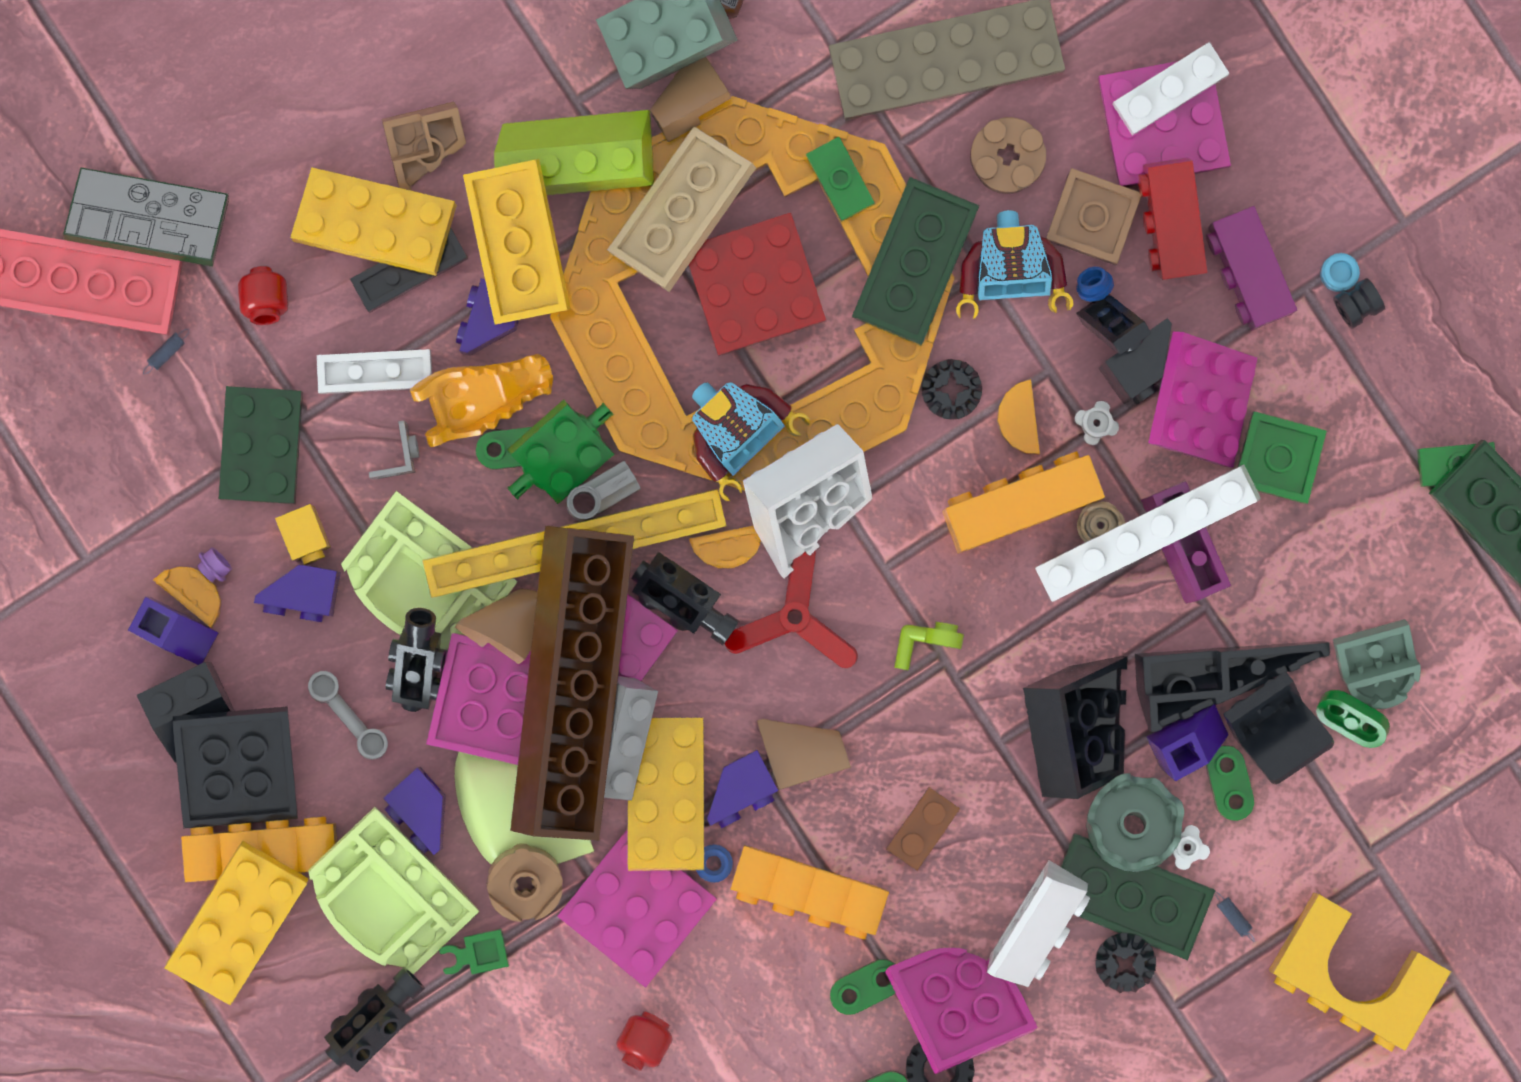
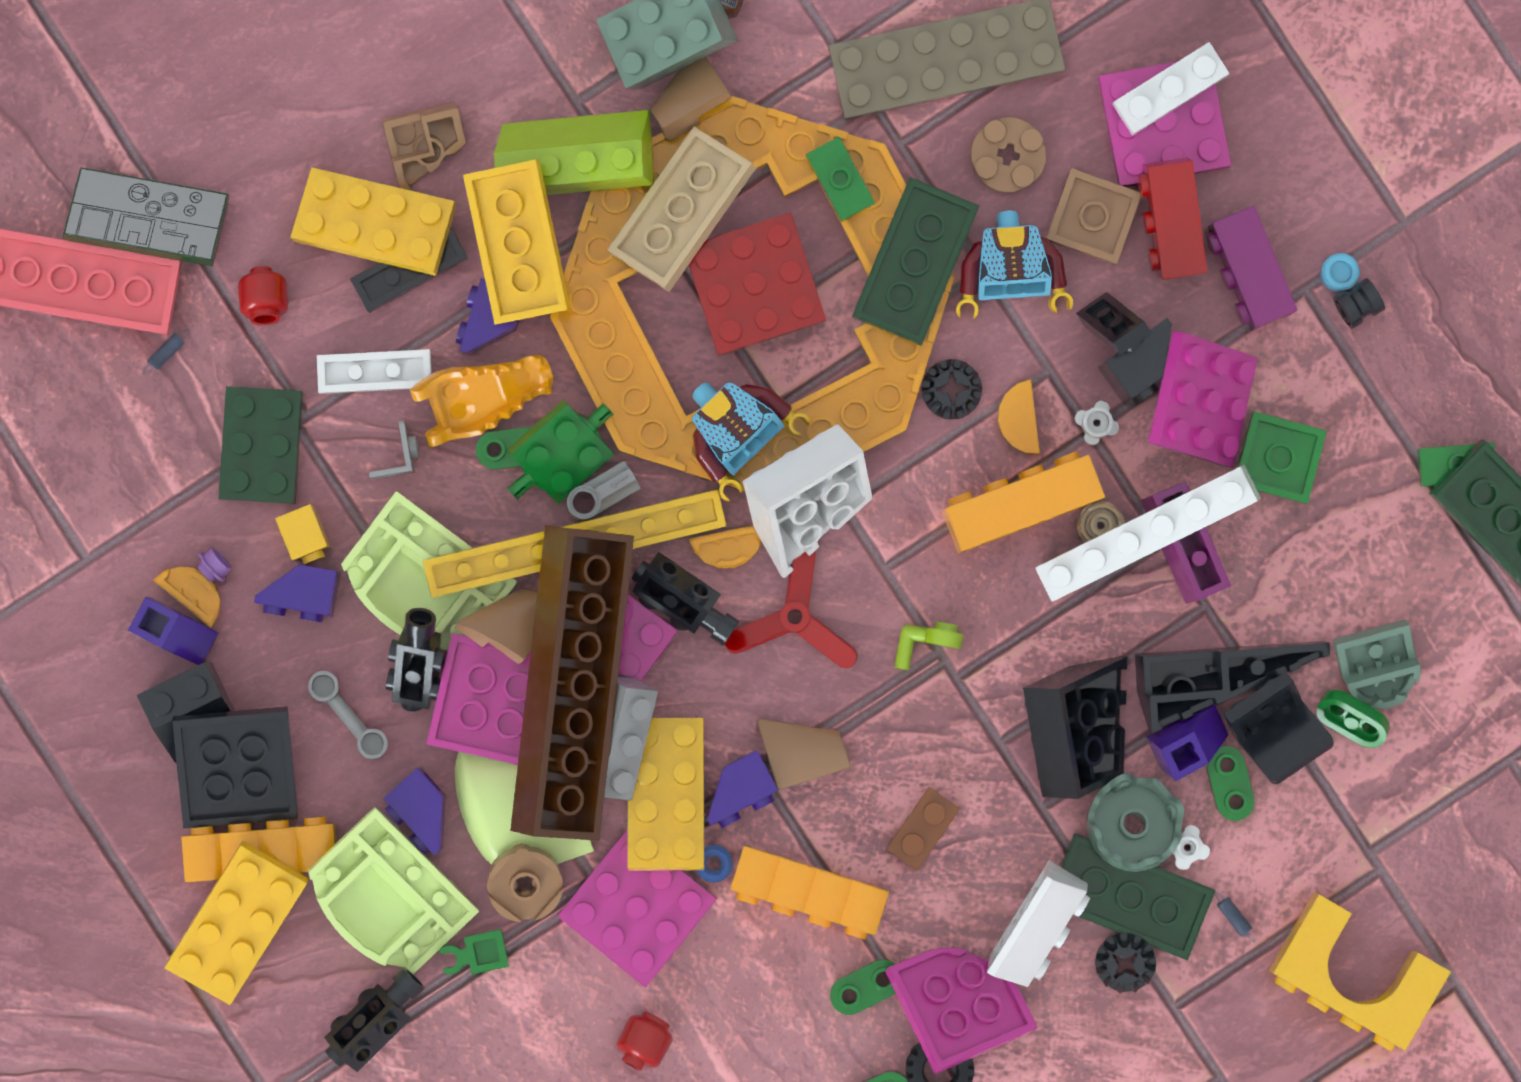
blue plate [1076,267,1114,302] -> none

